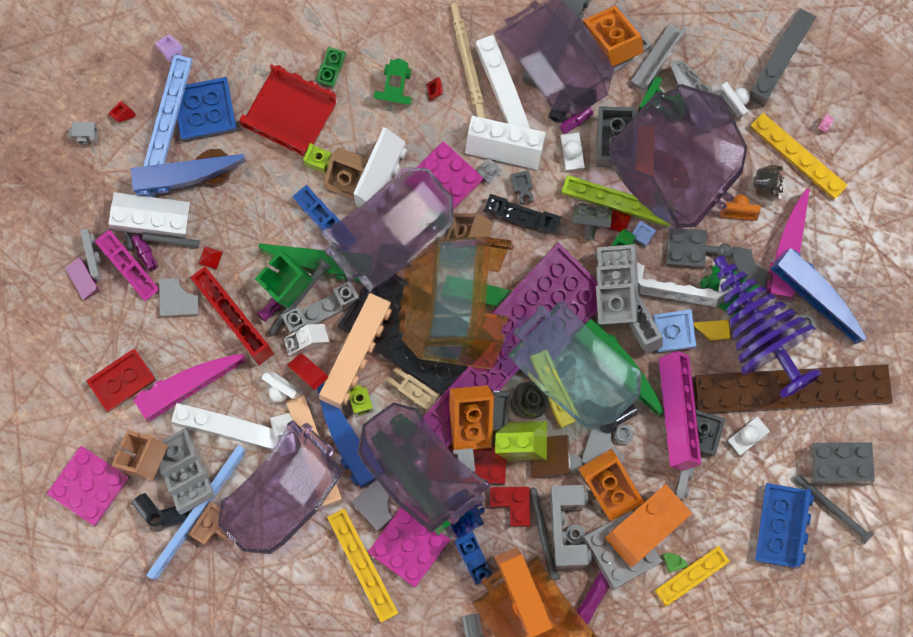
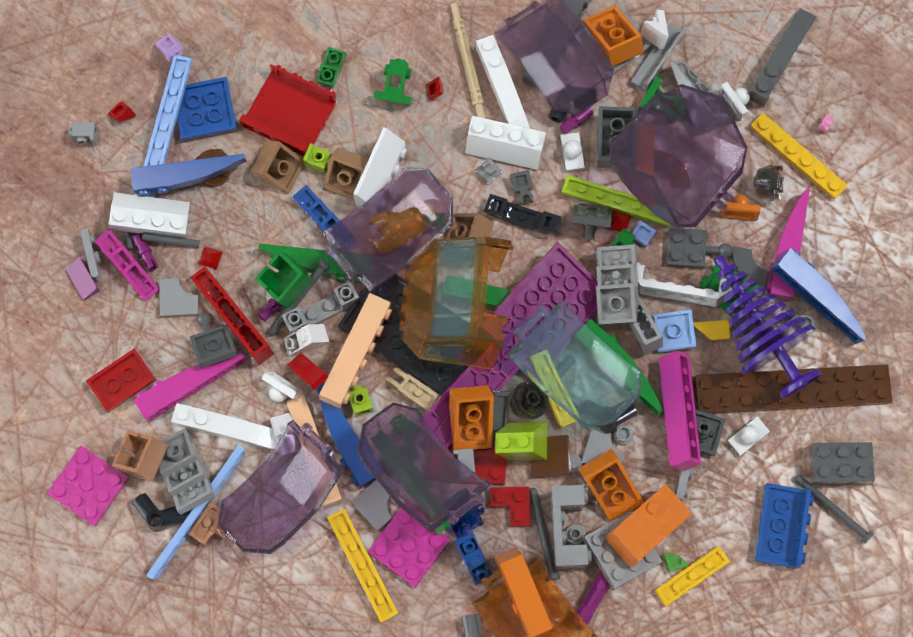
dark pink plate [404,141,484,215] -> none
none -> dark grey plate [190,312,238,369]
none -> medium nougat slope [250,140,304,193]
none -> clear orange hair [369,207,426,254]
none -> white slope [641,10,669,49]

